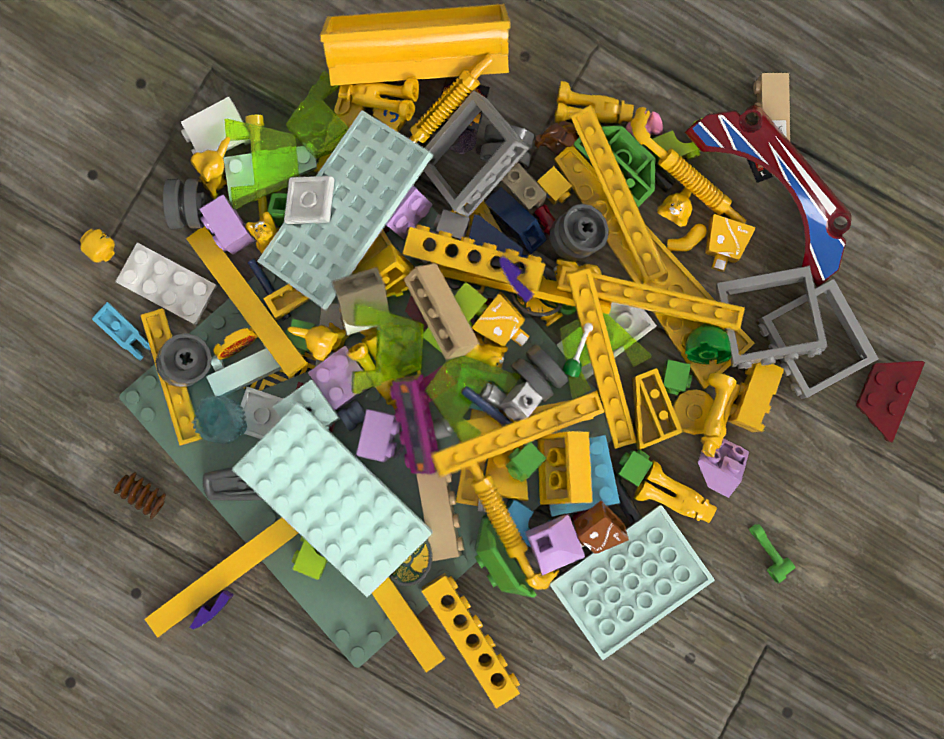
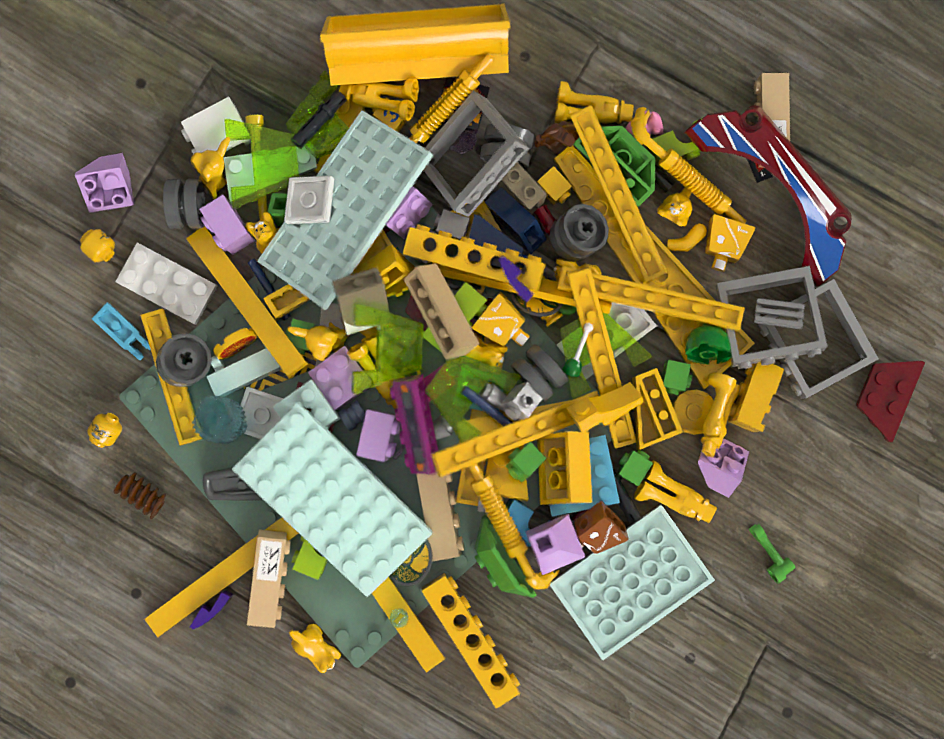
none -> lavender slope [75,153,134,213]
none -> yellow head [87,413,122,448]
none -> tan brick [247,530,290,628]
none -> yellow animal [289,624,341,673]
none -> black pin [290,90,347,149]
none -> clear light blue hinge [390,608,409,628]
none -> yellow slope [567,382,644,433]
none -> light grey tile [754,298,805,329]

